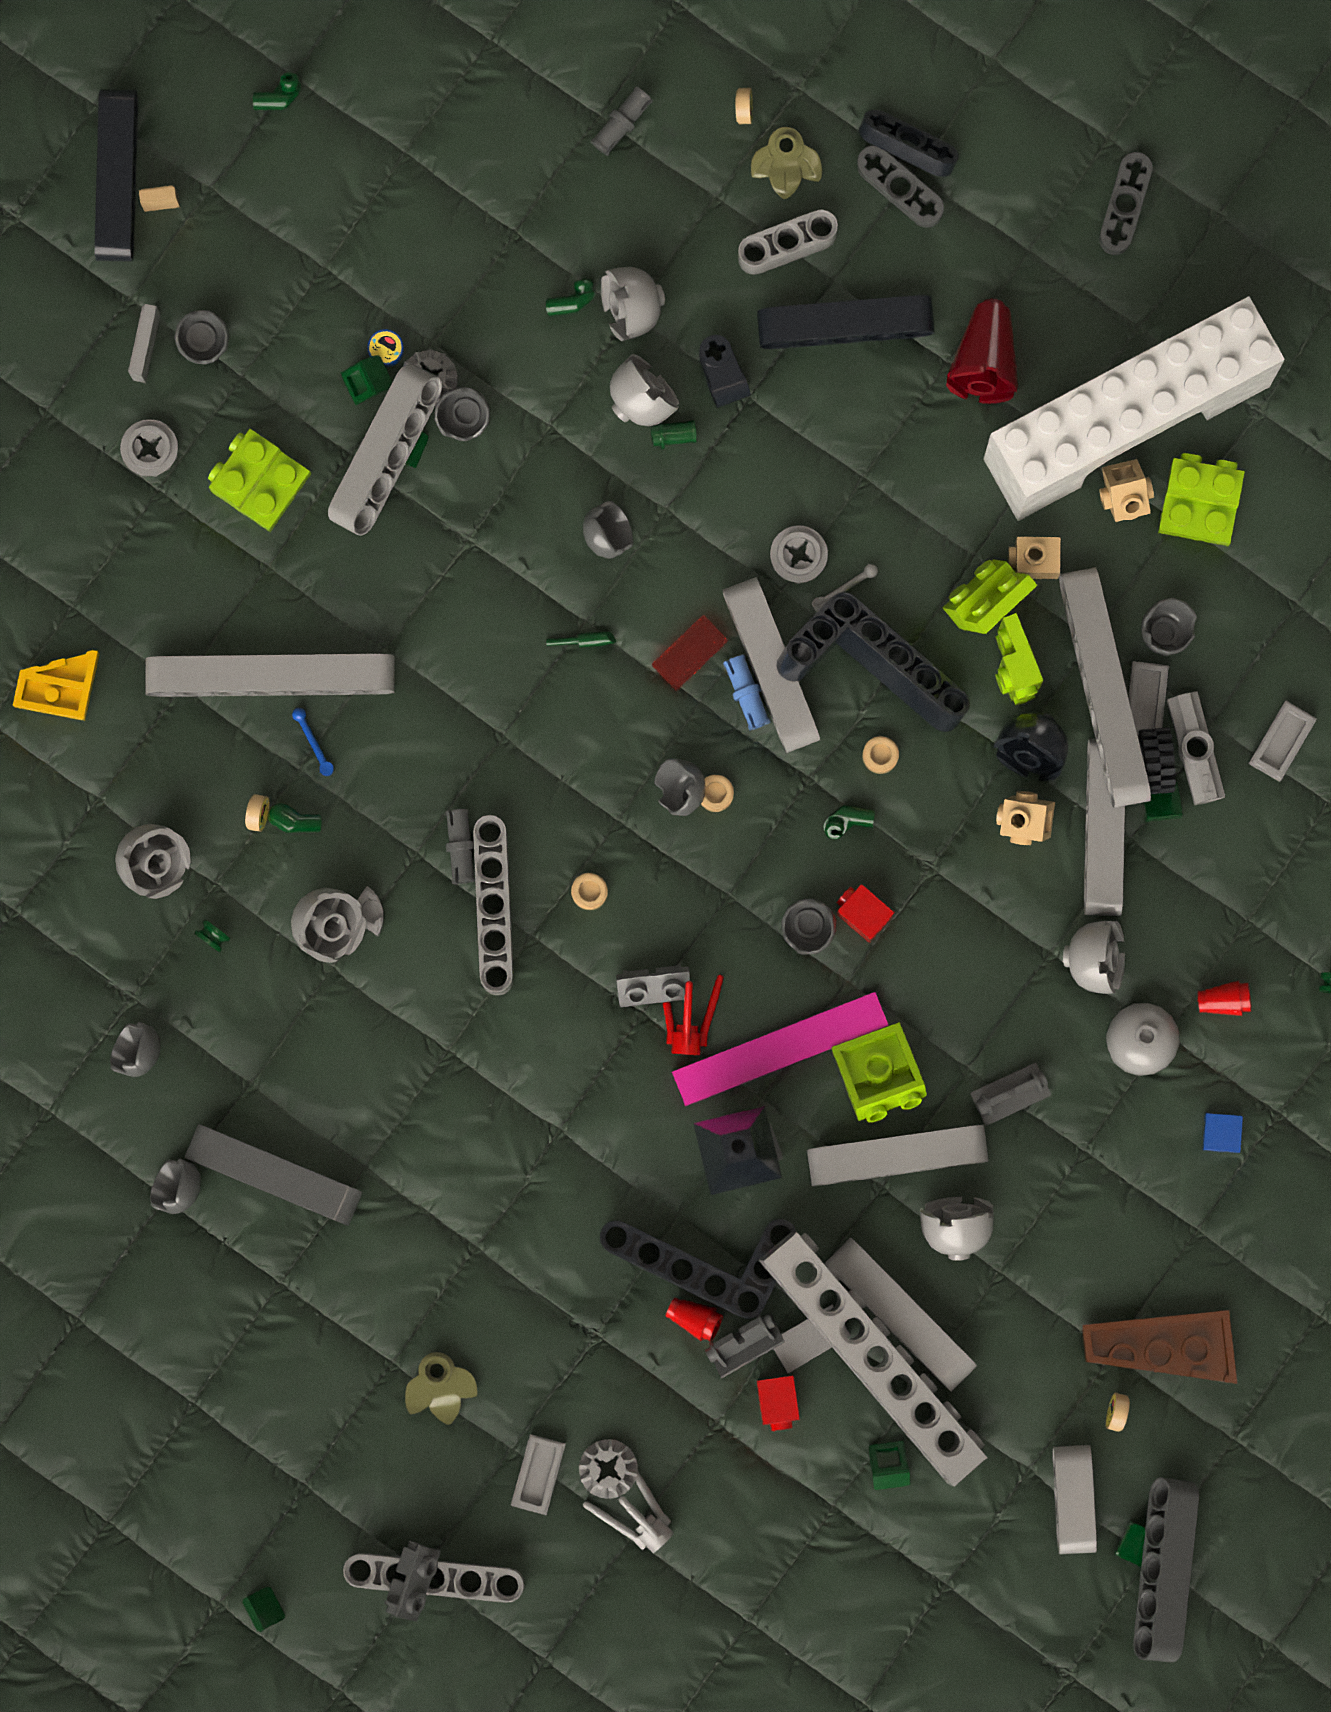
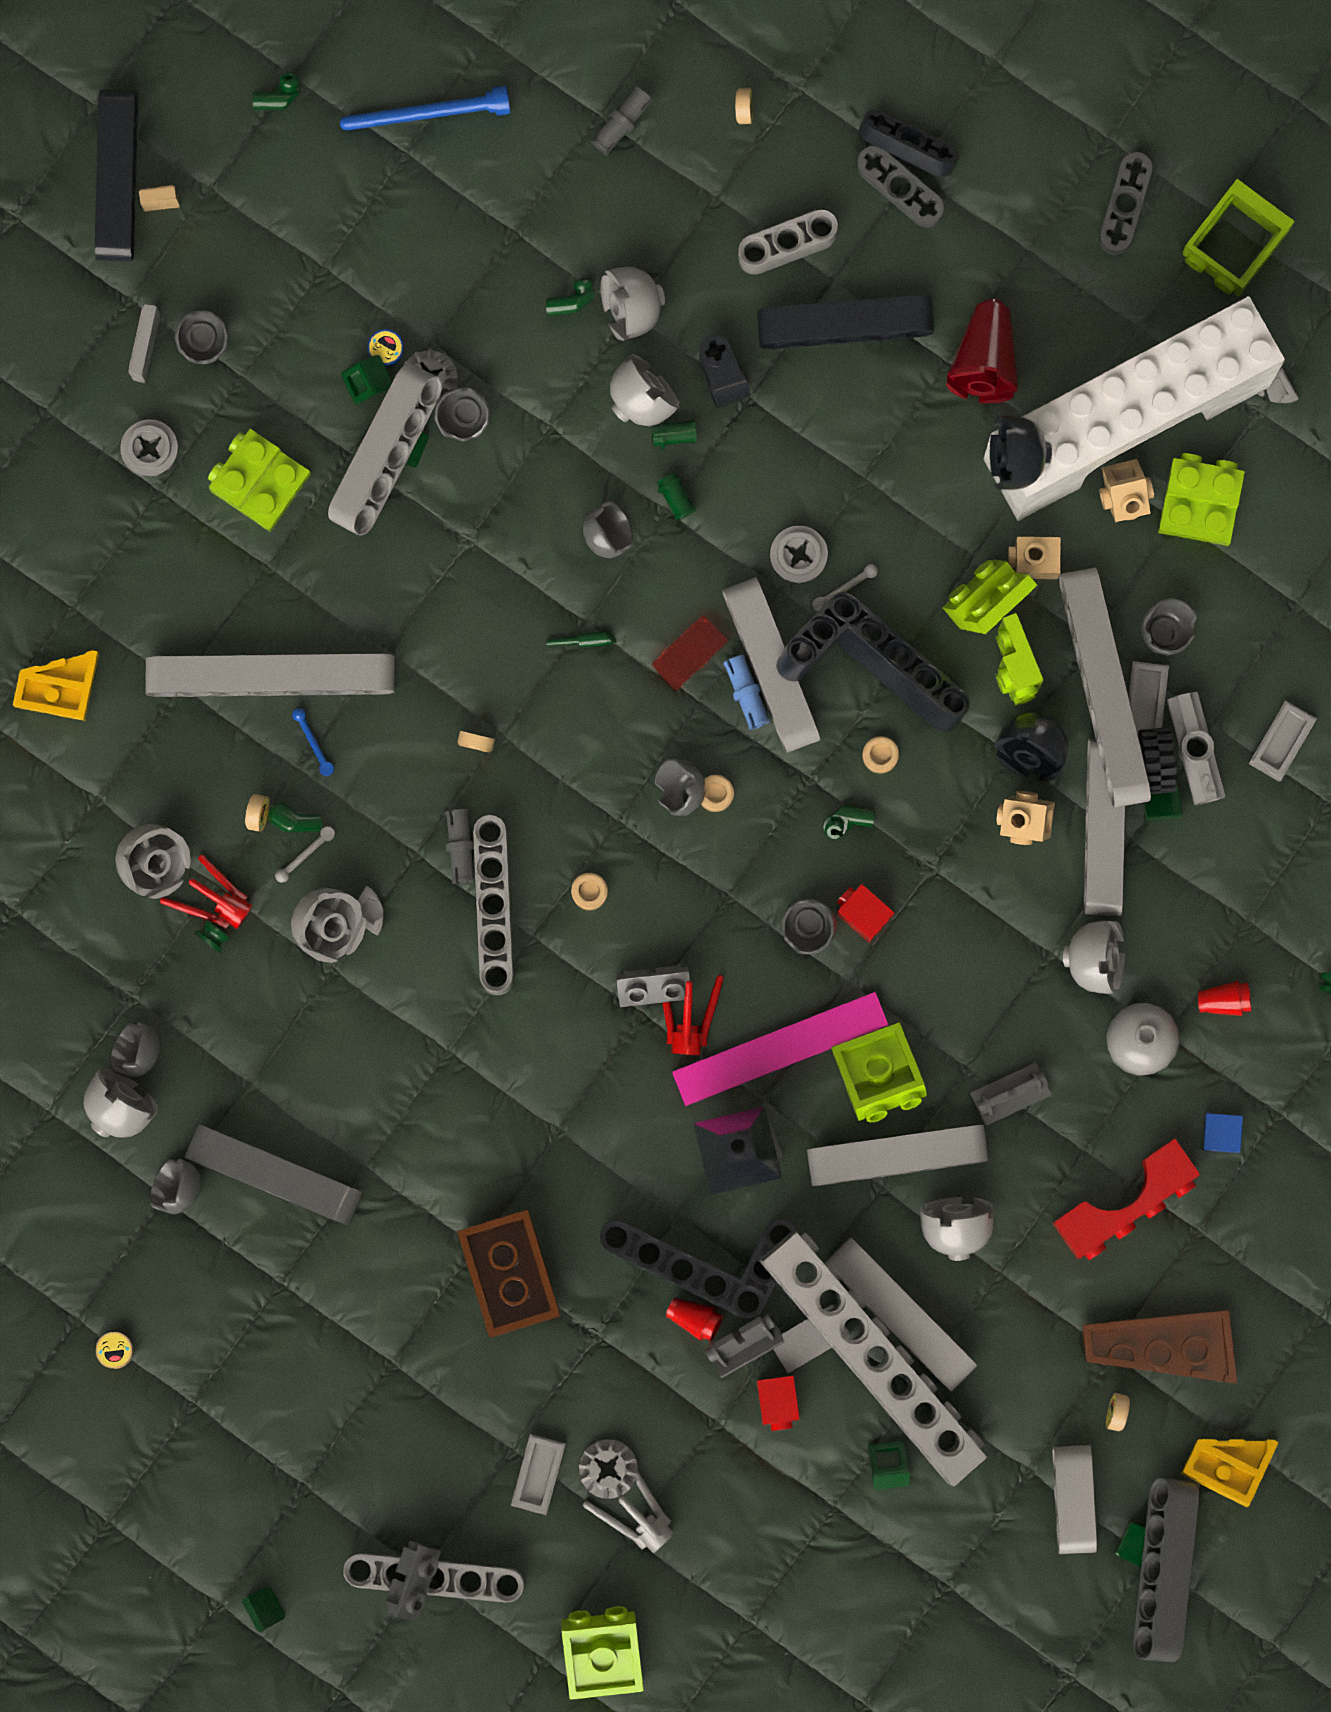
olive plate [405,1352,478,1425] -> none
olive plate [751,127,822,199] -> none
none -> light grey cylinder [83,1068,158,1138]
none -> tile [96,1332,134,1369]
none -> red plant [160,855,252,930]
none -> light grey hinge [275,826,335,883]
none -> blue piece [340,85,511,130]
none -> tan tile [457,731,495,753]
none -> reddish brown brick [457,1209,561,1338]
none -> lime plate [561,1606,643,1700]
none -> dark green pin [656,472,696,521]
none -> black cylinder [989,416,1052,490]
none -> red arch [1052,1139,1200,1260]
none -> yellow wing [1181,1439,1279,1507]
none -> lime window [1182,179,1295,296]
none -> light grey tile [1257,368,1299,404]

